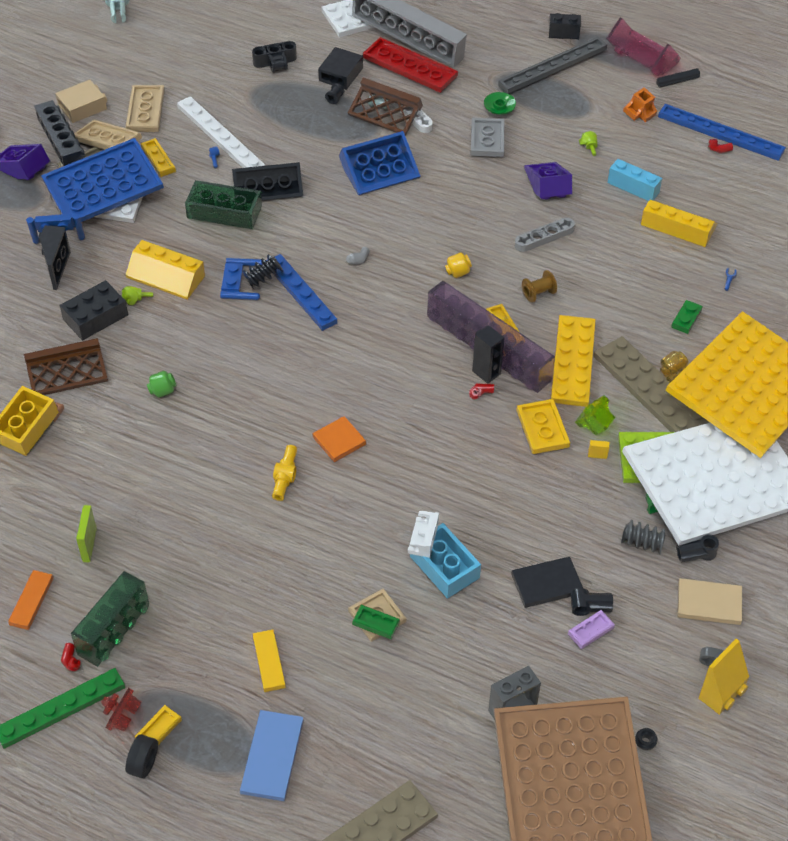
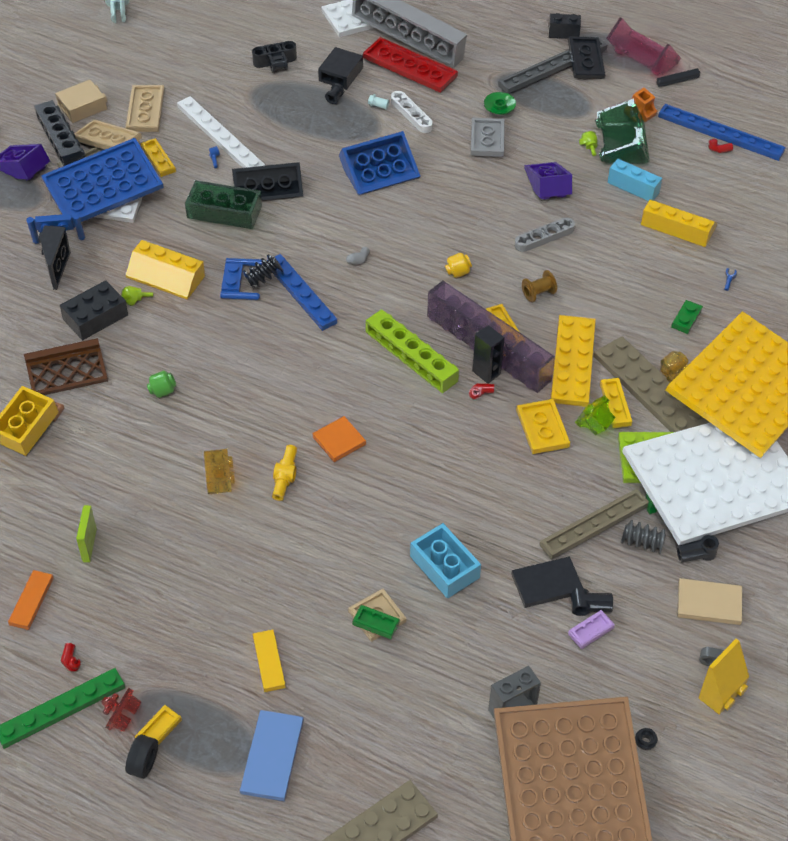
clear green brick [71,571,149,667] -> none
reddish brown fence [348,78,423,136] -> none
white hinge [408,511,439,558] -> none
yellow tile [588,440,610,459] -> none
none -> clear yellow brick [204,449,235,494]
none -> lime brick [366,309,459,394]
none -> dark tan plate [540,489,649,560]
none -> black tile [568,36,606,79]
none -> clear green windscreen [595,99,650,164]
none -> yellow plate [600,378,632,428]

